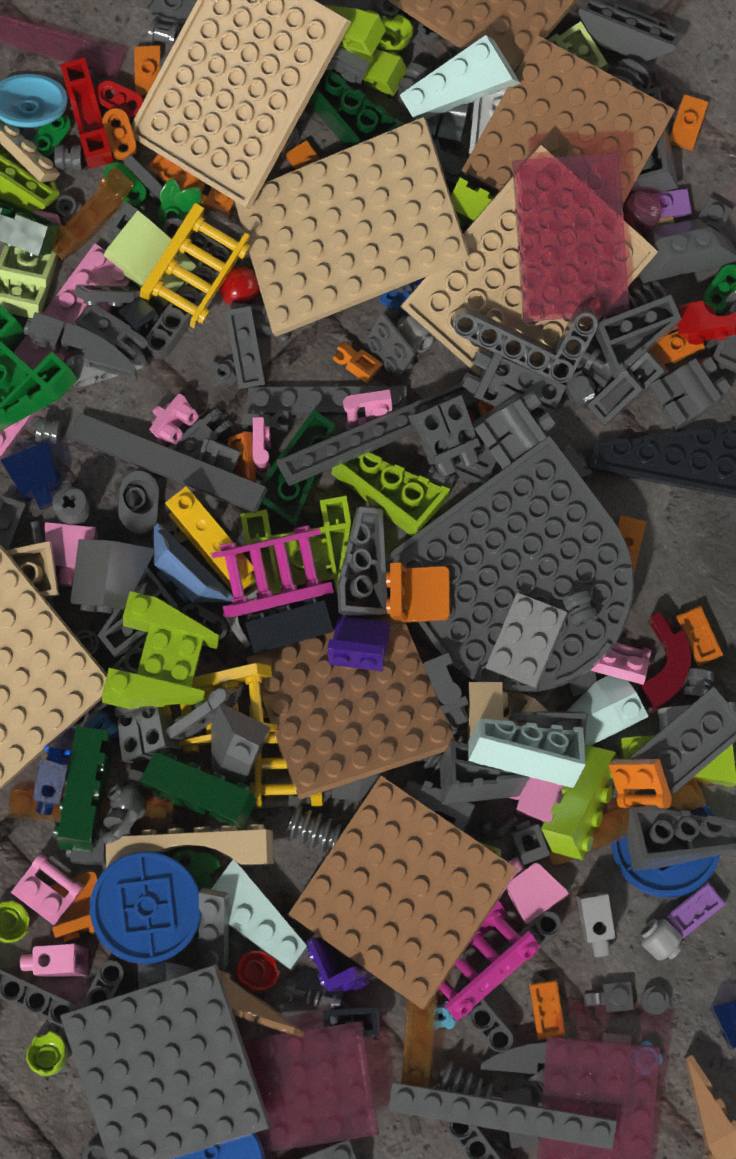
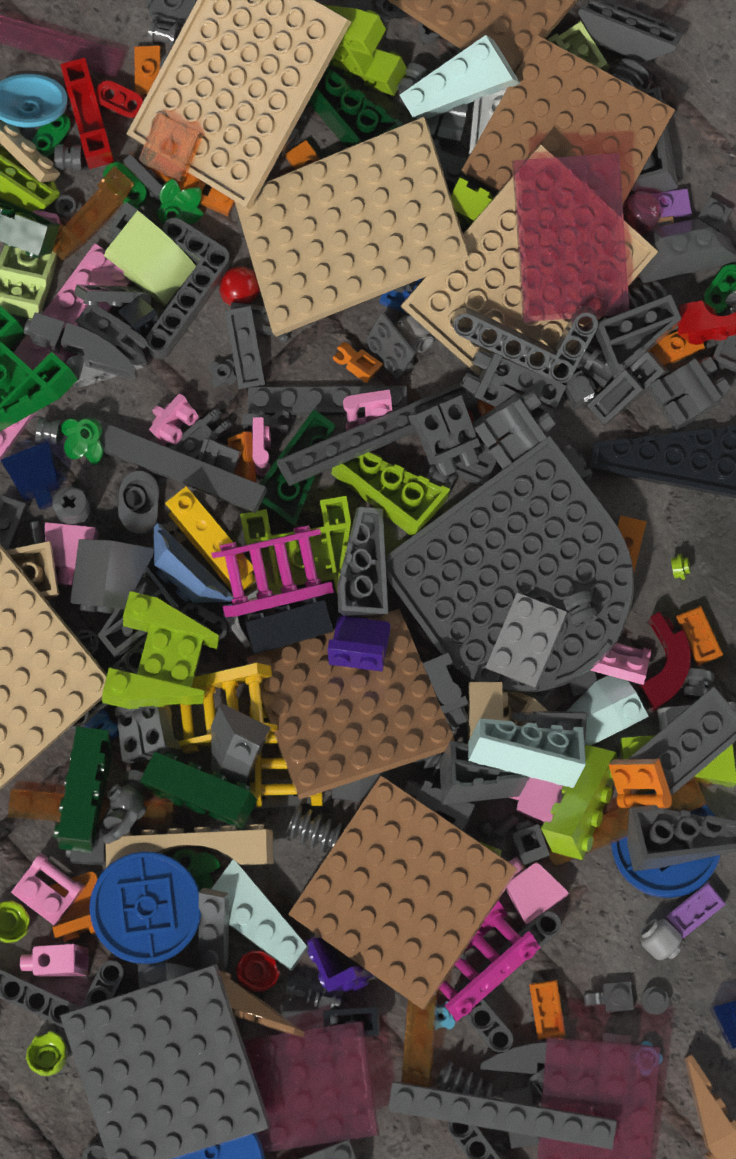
clear blue torso [32,746,71,815] -> none
orange plate [103,109,137,161] -> none
yellow fence [140,203,251,329] -> none
dark grey hinge [166,688,239,740] -> none
dark grey plate [326,46,370,84] -> none
lime hair [377,14,414,53] -> none
orange bracket [386,563,450,623] -> none
light grey torso [576,891,615,957] -> none
orange plate [670,94,709,151] -> none
none -> green plate [60,418,104,466]
none -> clear orange plate [137,113,203,182]
none -> lime plate [671,553,691,580]

